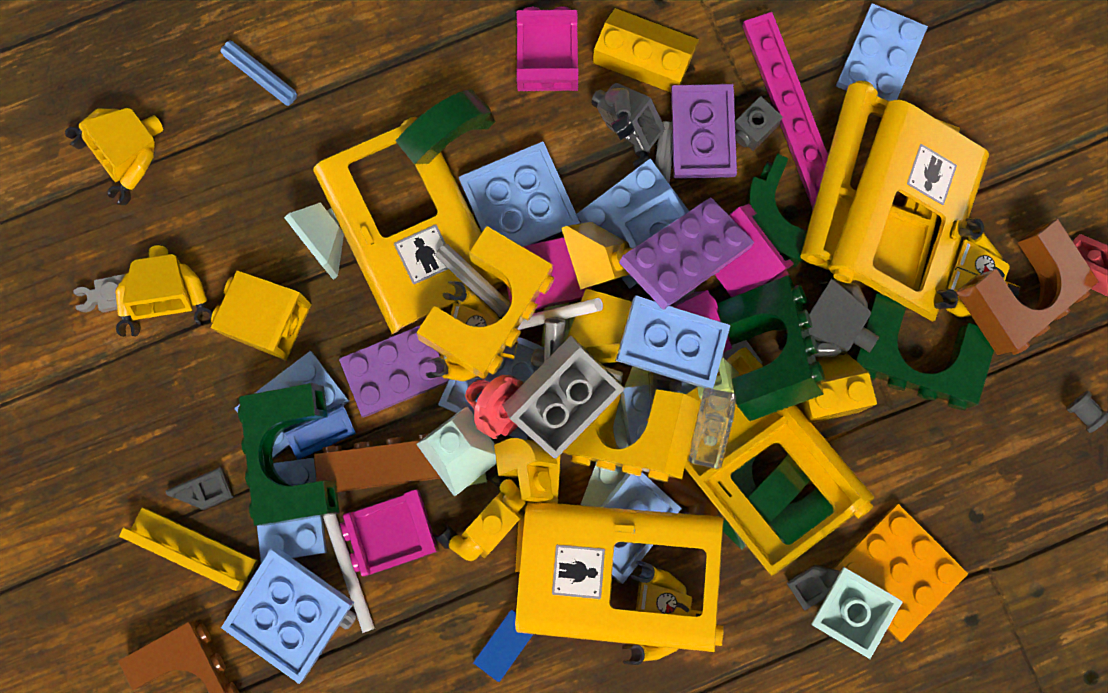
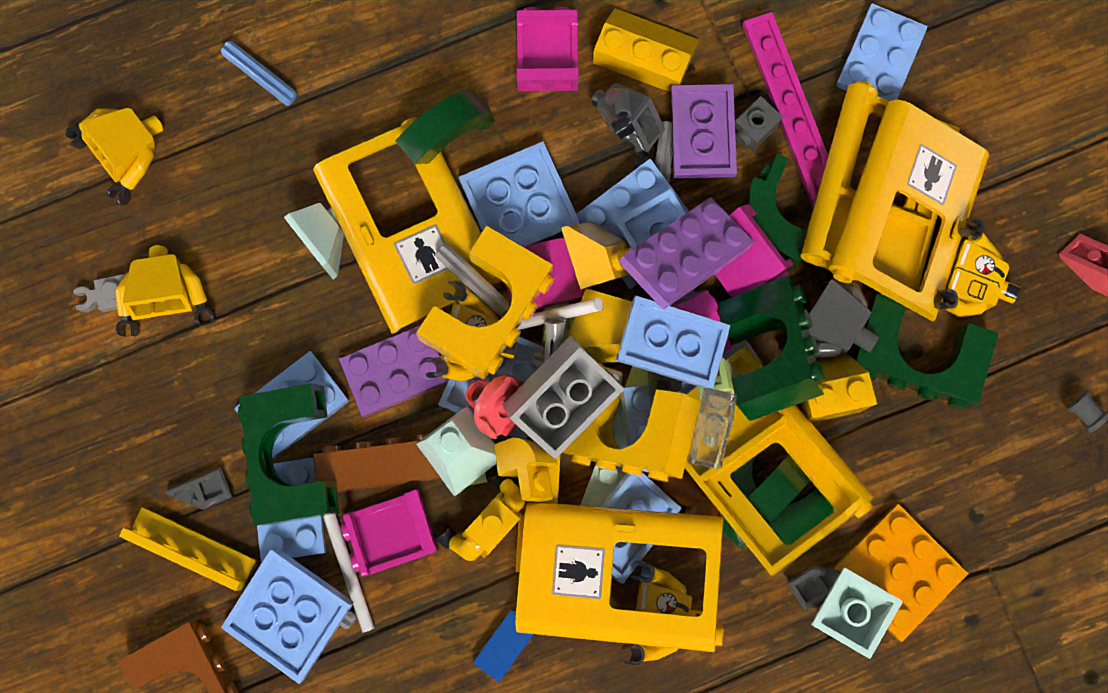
yellow slope [211,271,312,361] -> none
blue tile [284,404,356,460] -> none
dark orange arch [956,219,1099,355] -> none

